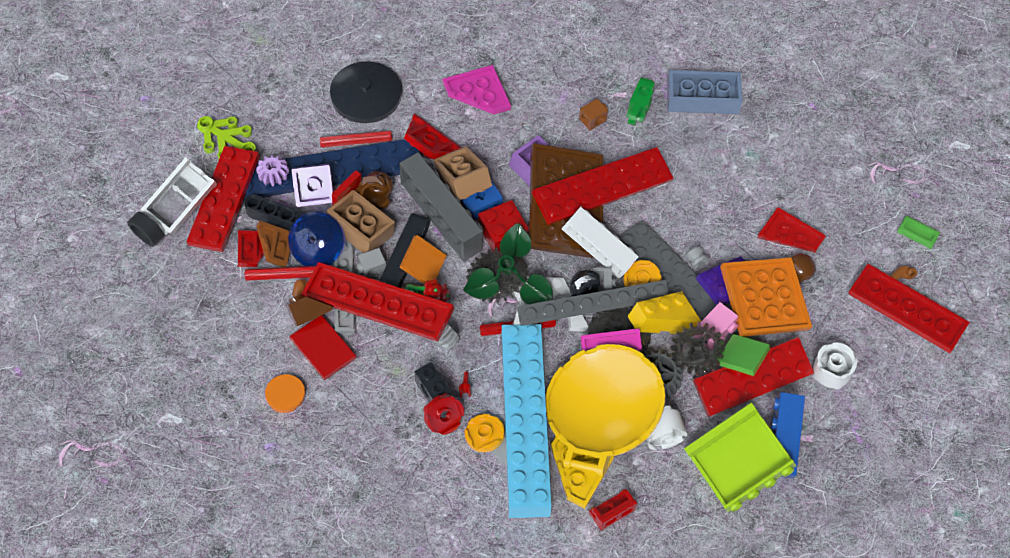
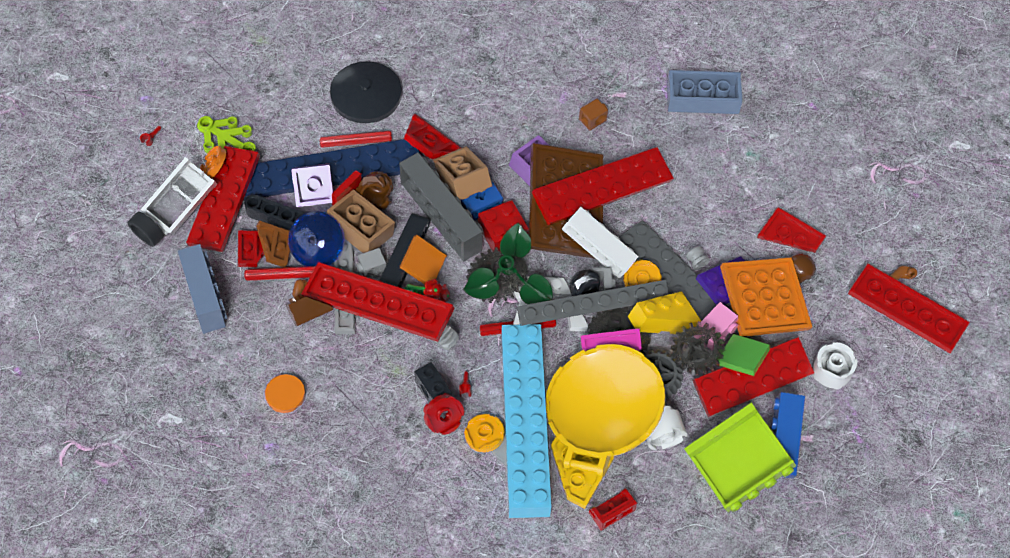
lavender gear [256,154,289,187] -> none
red tile [289,315,356,381] -> none
dark pink plate [442,65,511,115] -> none
green piece [626,77,655,126] -> none
bright green tile [897,216,940,249] -> none
none -> red hand [140,126,161,146]
none -> sand blue brick [178,244,227,334]
none -> orange tile [200,146,226,179]

